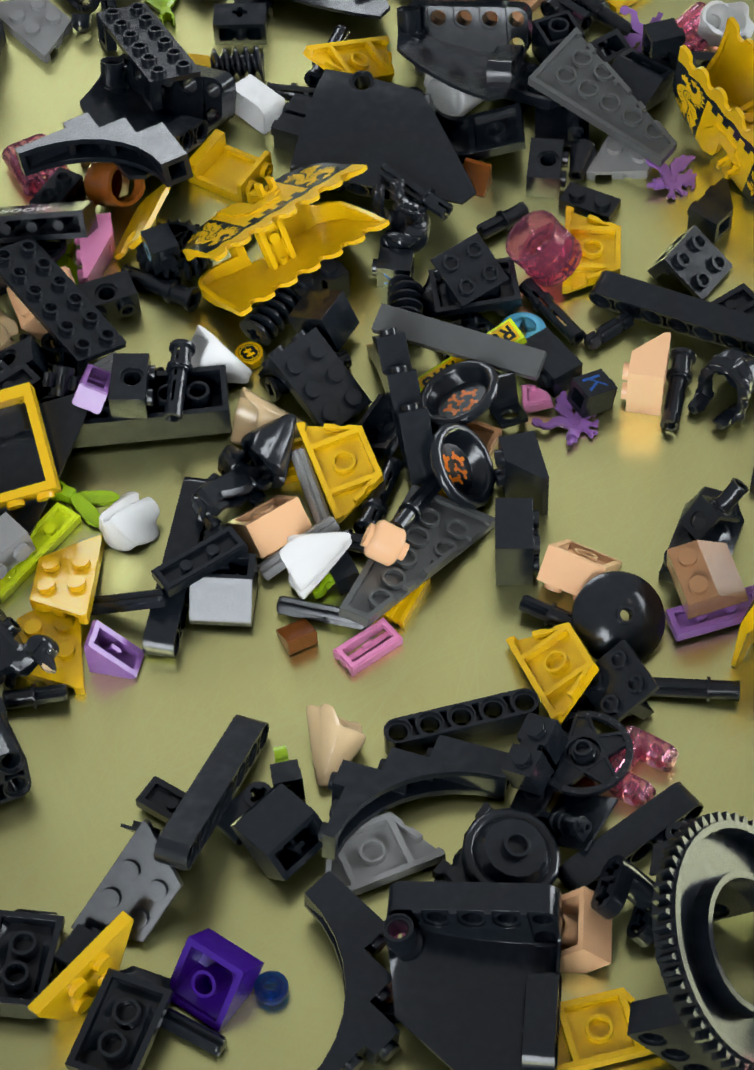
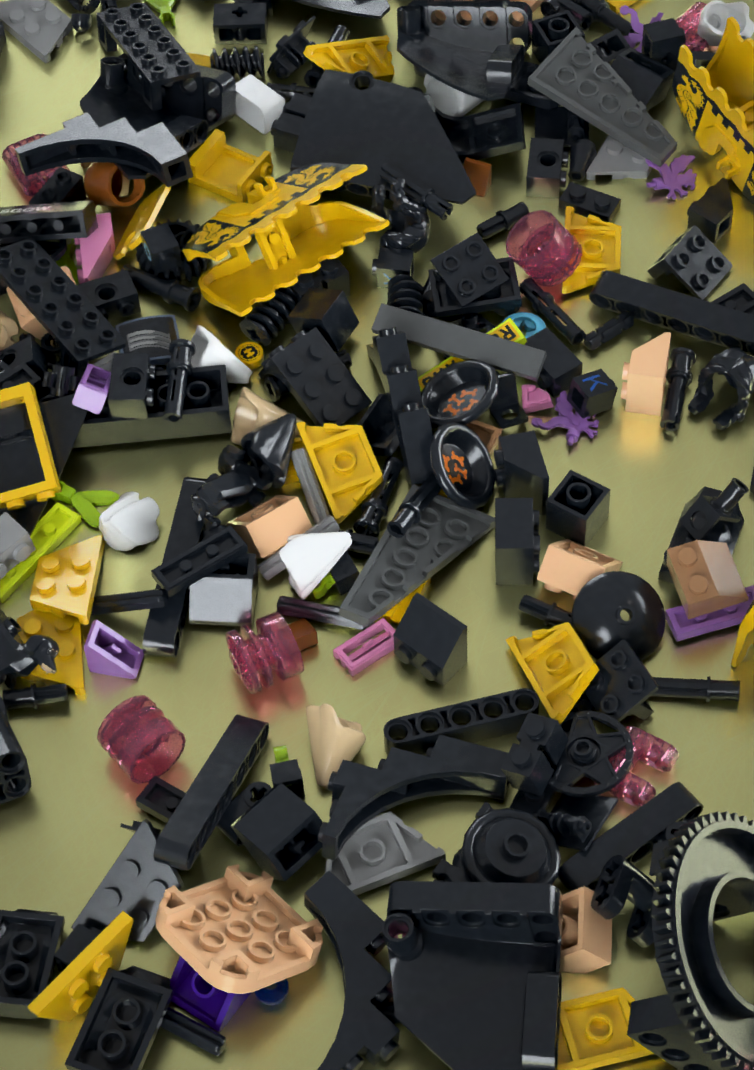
light nougat head [361,520,410,566] -> none
none -> clear pink wheel [97,695,186,784]
none -> slope [115,315,180,365]
none -> light nougat tile [155,864,323,994]
none -> clear pink wheel [226,611,304,695]
none -> black hinge [267,16,316,79]
none -> black slope [393,593,467,686]
none -> black head [545,470,611,546]

